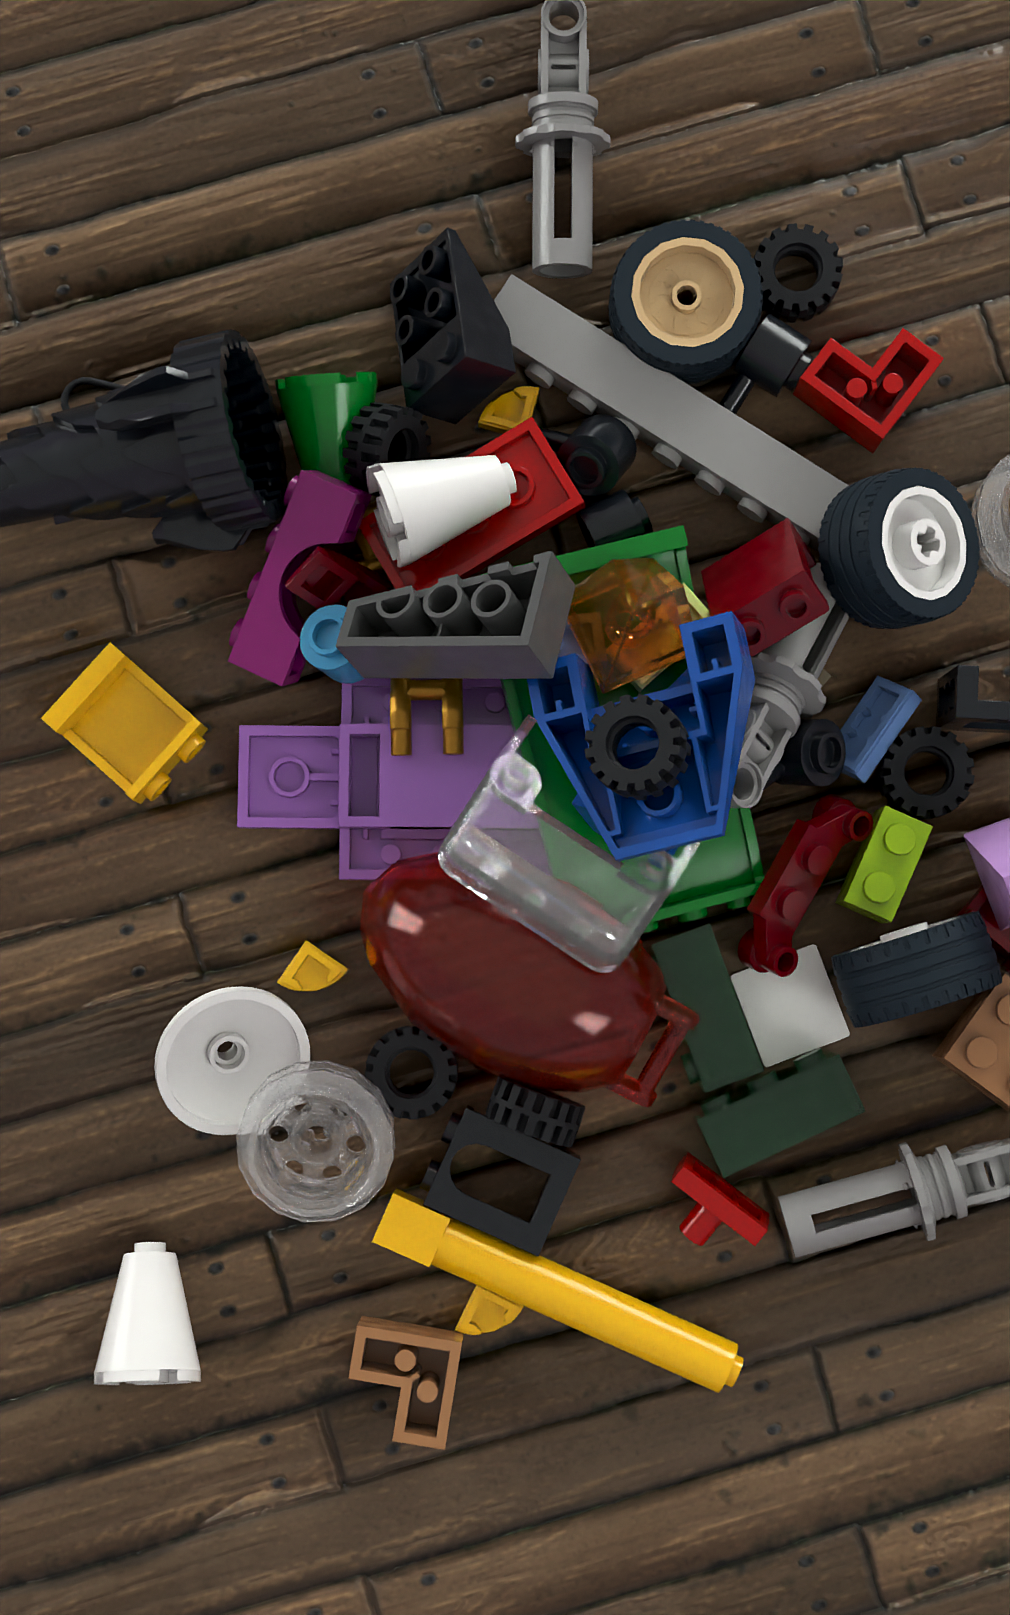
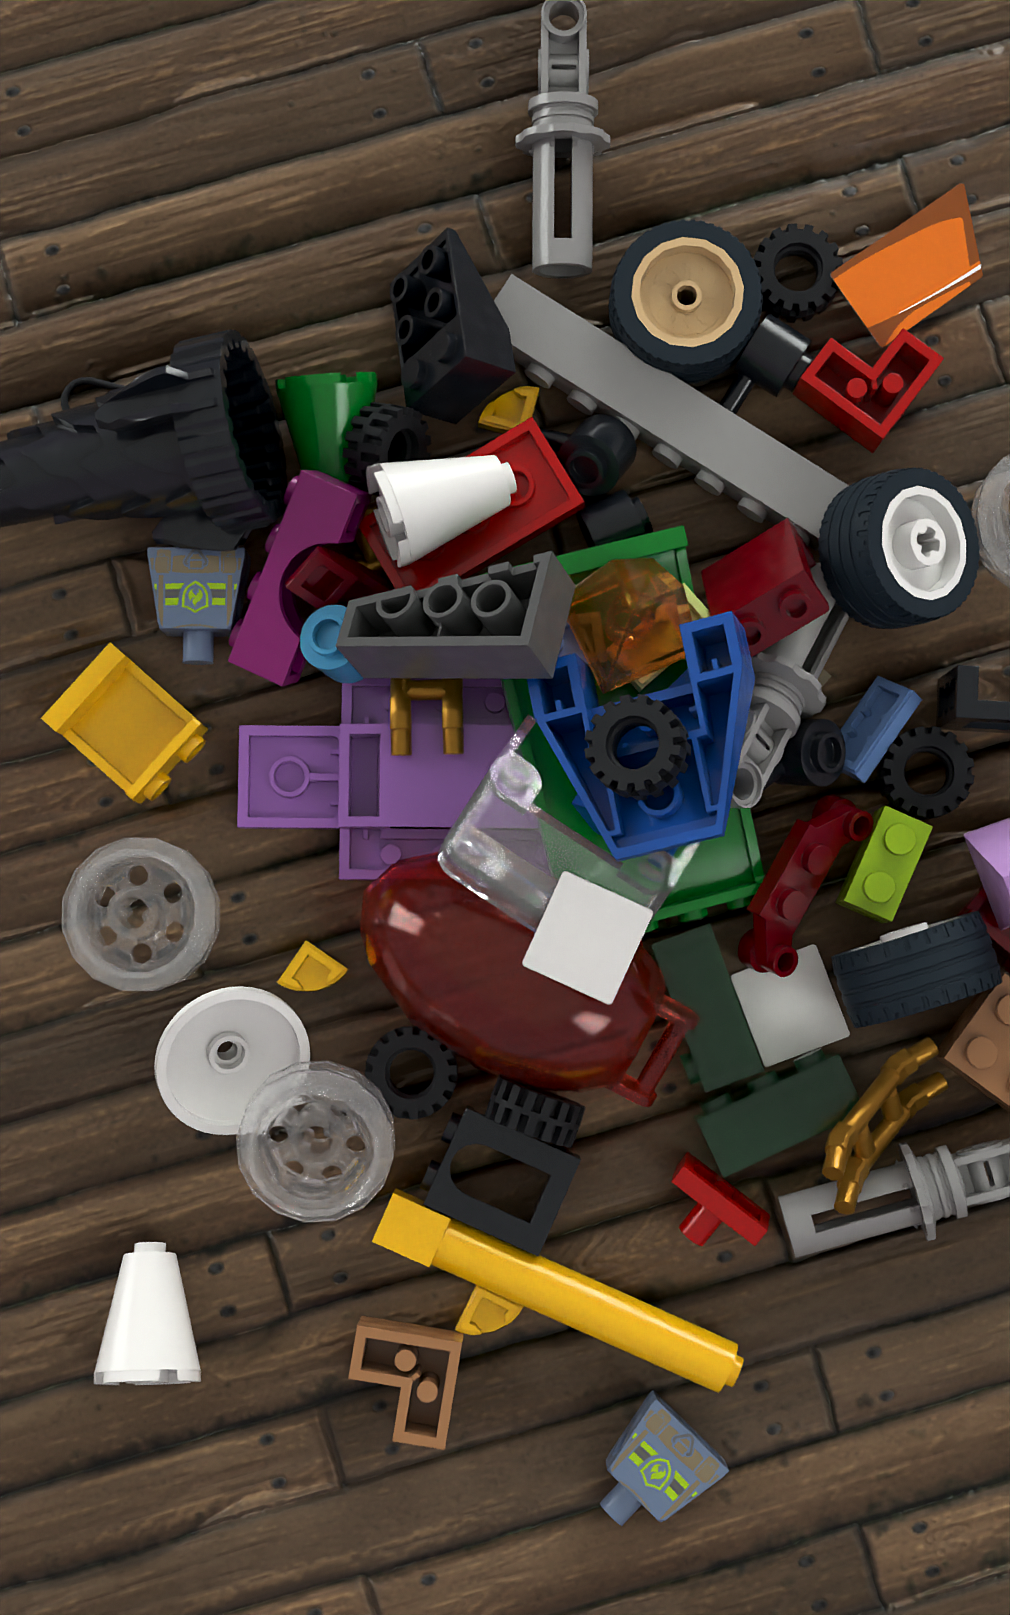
none -> clear wheel [62,838,221,991]
none -> sand blue torso [147,547,251,665]
none -> white sticker [522,871,653,1005]
none -> sand blue torso [600,1390,729,1526]
none -> pearl gold piece [822,1036,949,1215]
none -> orange sticker [830,183,983,347]

